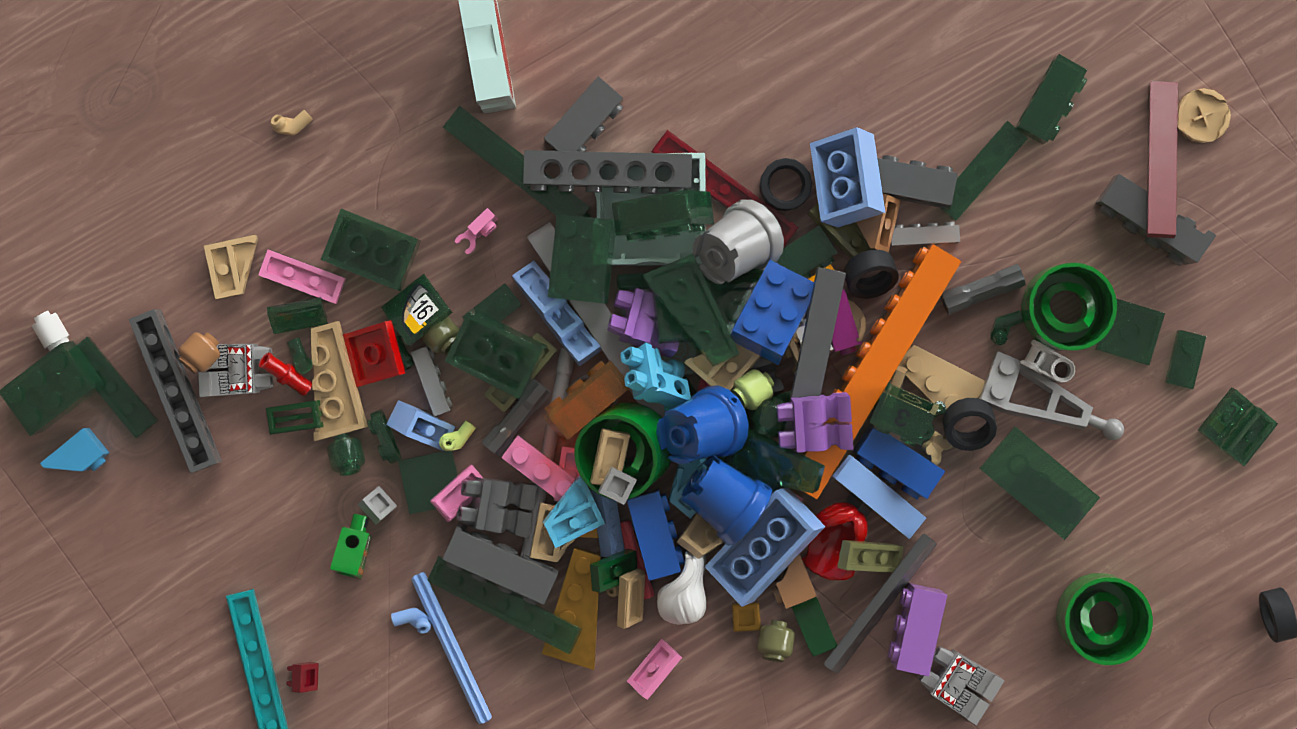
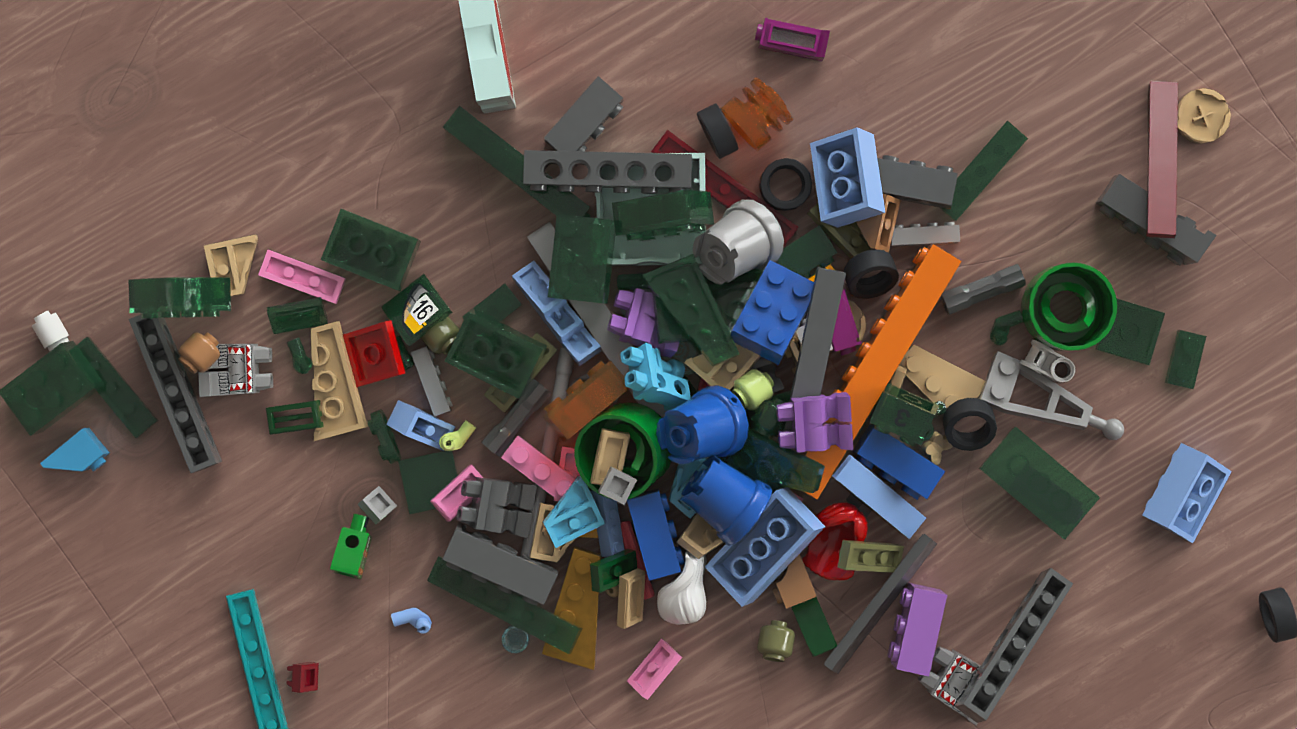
red pin [259,352,312,396] -> none
tan arm [270,110,313,136] -> none
clear green head [327,434,365,476] -> none
light blue axle [411,572,492,724] -> none
bright pink plate [455,208,498,255] -> none
pearl gold tile [732,602,761,632] -> none
clear green brick [1014,54,1087,145] -> none
green piece [1056,573,1153,665] -> none
clear green slope [1198,387,1278,467] -> none
none -> clear green brick [128,277,231,319]
none -> clear light blue wheel [502,624,530,653]
none -> black tyre [697,103,739,159]
none -> clear orange wheel [720,77,793,152]
none -> magenta window [755,18,830,61]
none -> dark grey brick [955,568,1073,723]
none -> light blue slope [1142,443,1232,543]

